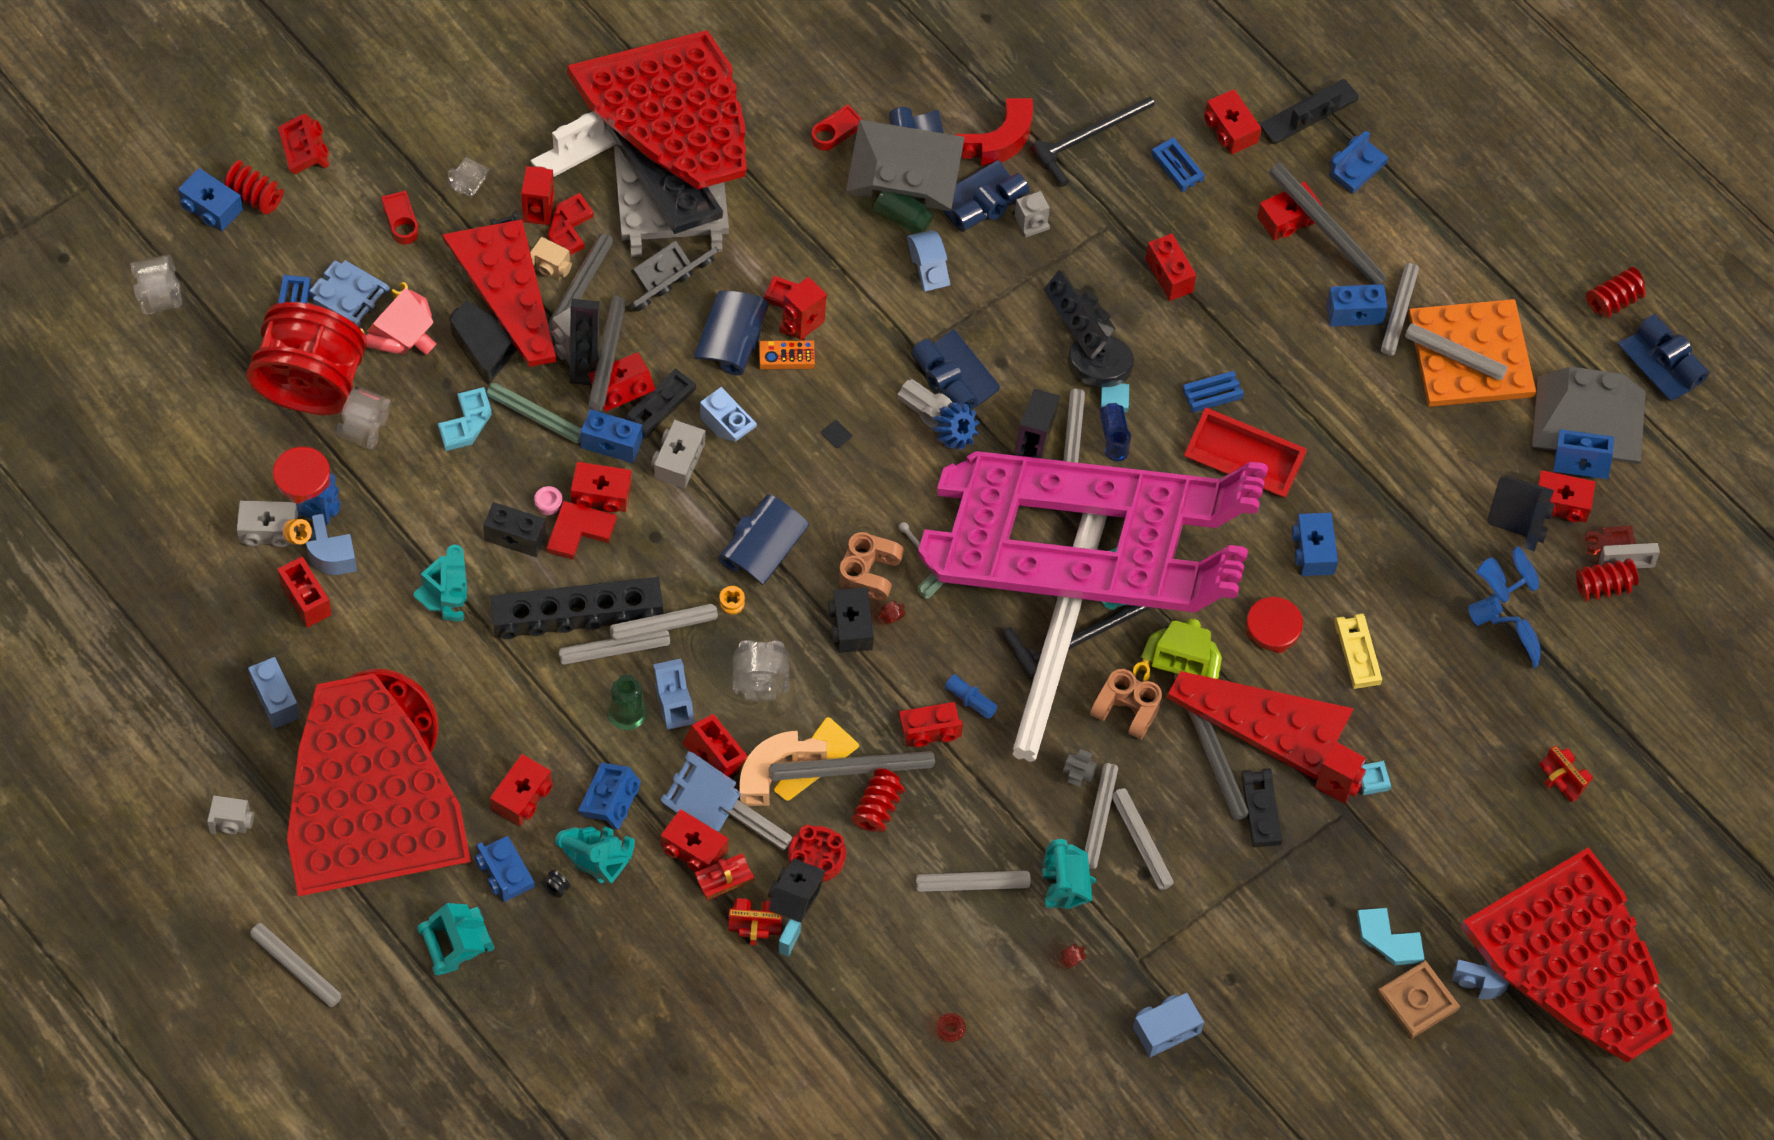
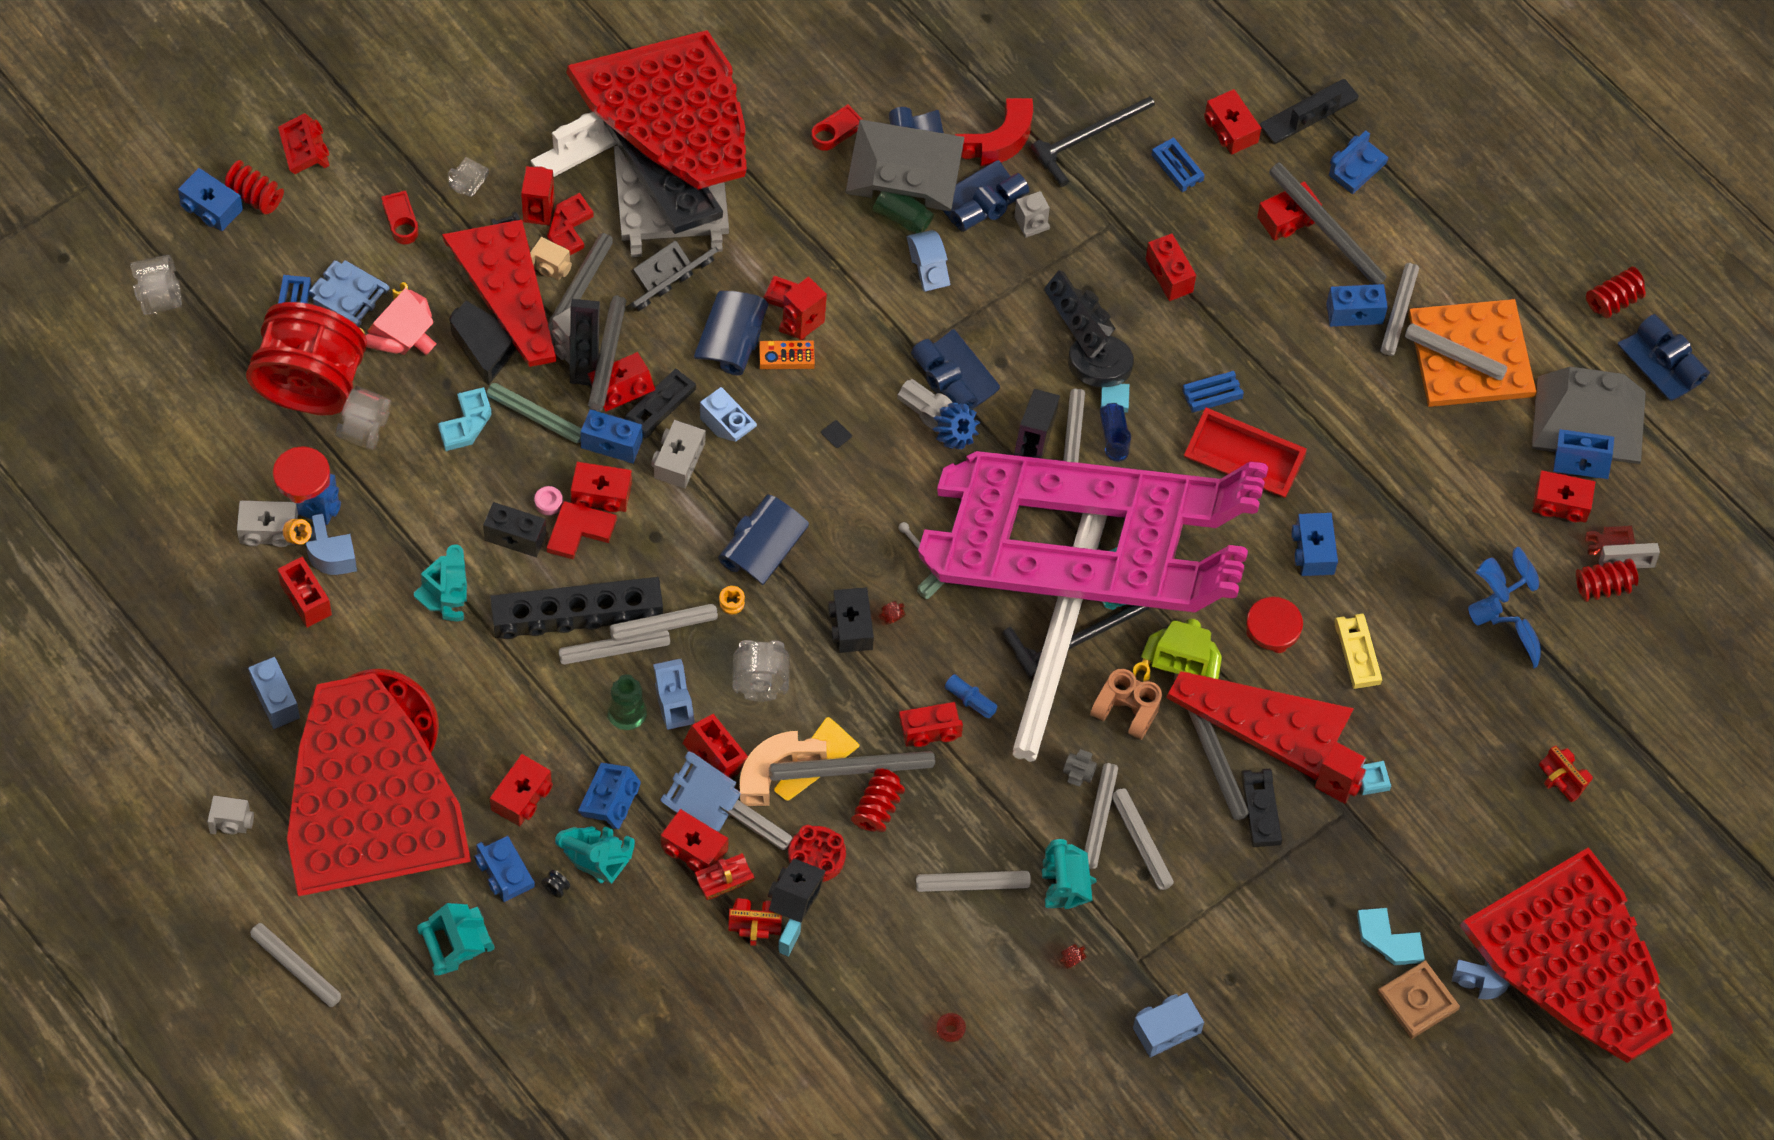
nougat piece [839,532,905,601] -> none
black bracket [1487,475,1555,552] -> none

